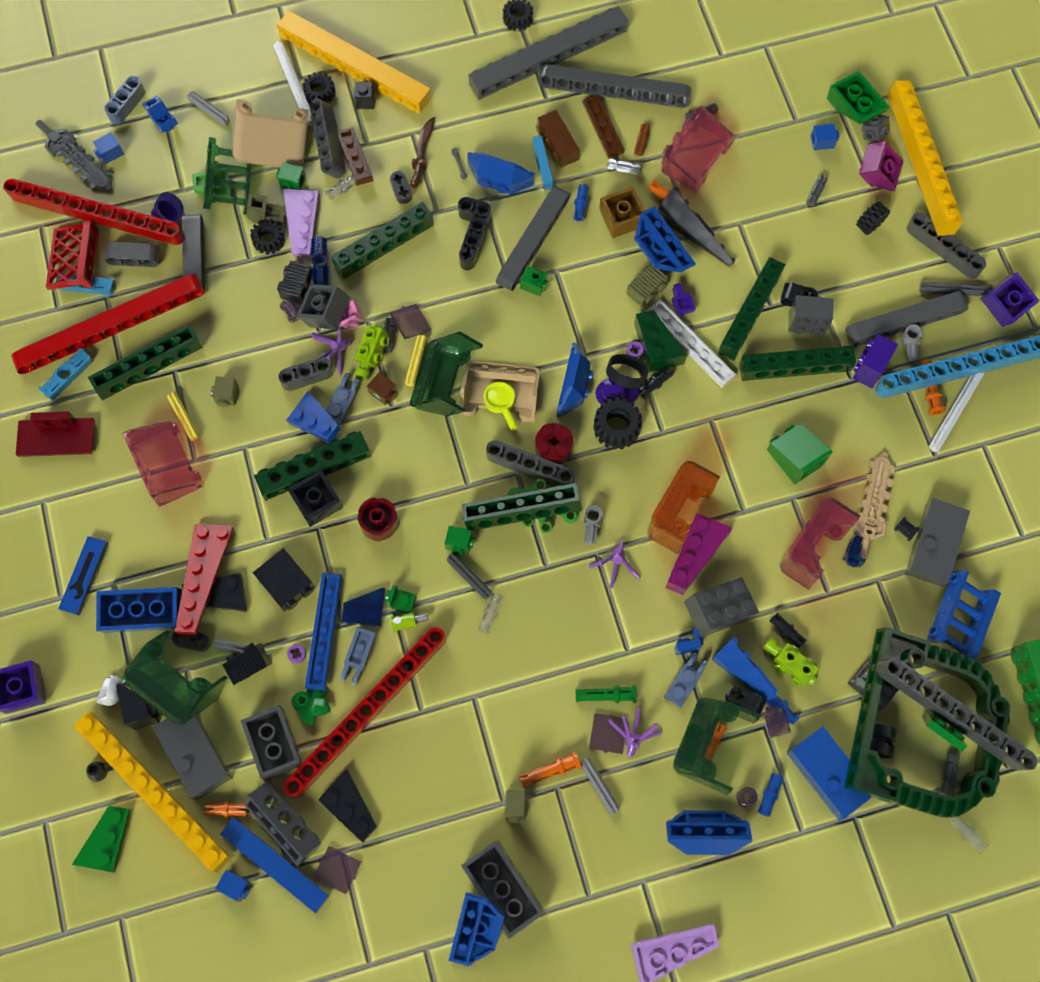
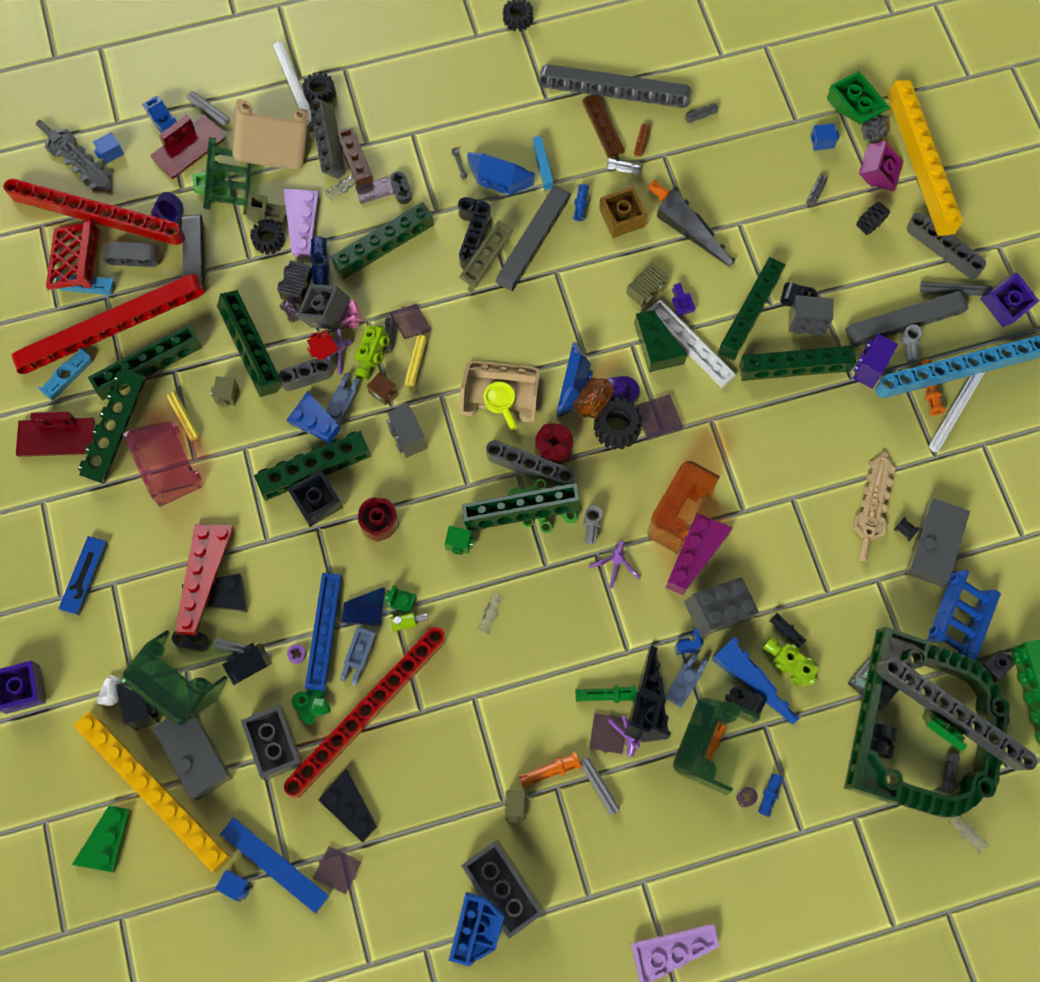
black bar [86,761,115,782] -> none
blue brick [96,587,182,633] -> none
sand blue beam [104,76,145,125] -> none
orange pin [204,801,248,818] -> none
dark grey brick [244,781,321,866] -> none
black brick [252,548,315,612] -> none
green brick [276,163,306,190] -> none
yellow brick [277,11,431,113] -> none
black brick [354,82,374,109] -> none
reddish brown sword [410,117,435,189] -> none
clear green windscreen [410,331,483,416] -> none
dark grey axle [447,553,492,600] -> none
dark grey brick [469,6,629,100] -> none
green brick [520,265,549,296] -> none
reddish brown brick [536,110,580,168] -> none
black tyre [606,354,649,388] -> none
medium lavender bush [626,342,643,359] -> none
blue wedge [634,206,696,273] -> none
black pin [638,366,674,398] -> none
clear pink windscreen [661,105,735,193] -> none
blue wedge [666,810,752,855] -> none
clear purple bracket [760,706,791,738] -> none
green slope [767,423,833,485] -> none
clear pink windscreen [780,497,861,590] -> none
blue brick [787,726,872,821] -> none
clear blue bracket [842,535,866,568] -> none
none -> dark green brick [78,368,146,484]
none -> bracket [150,114,226,179]
none -> dark green brick [217,290,281,397]
none -> red brick [307,329,338,361]
none -> tile [355,176,394,204]
none -> dark grey brick [386,403,427,458]
none -> olive fence [459,220,513,293]
none -> clear orange brick [573,378,615,418]
none -> black wedge [624,645,671,742]
none -> tile [634,394,683,441]
none -> black brick [982,649,1015,682]

